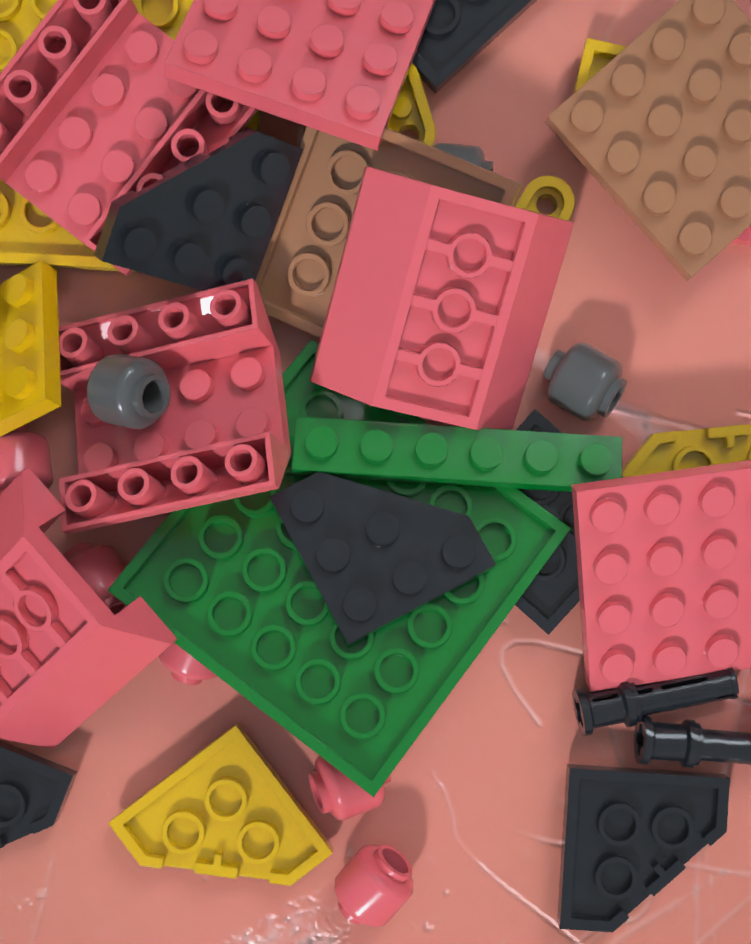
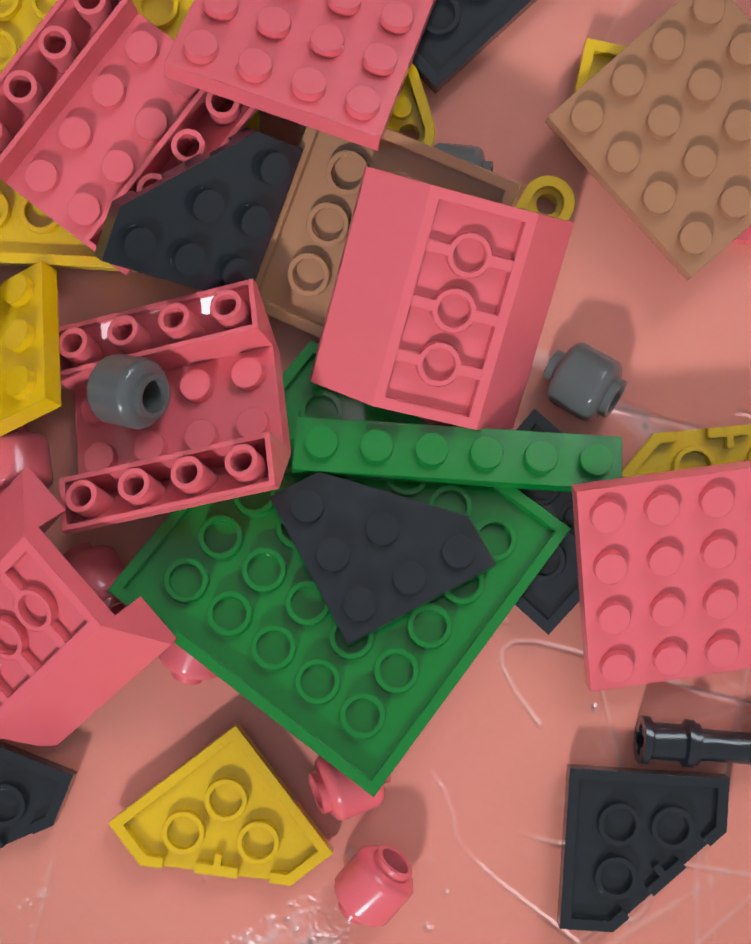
black pin [572,667,739,736] -> none

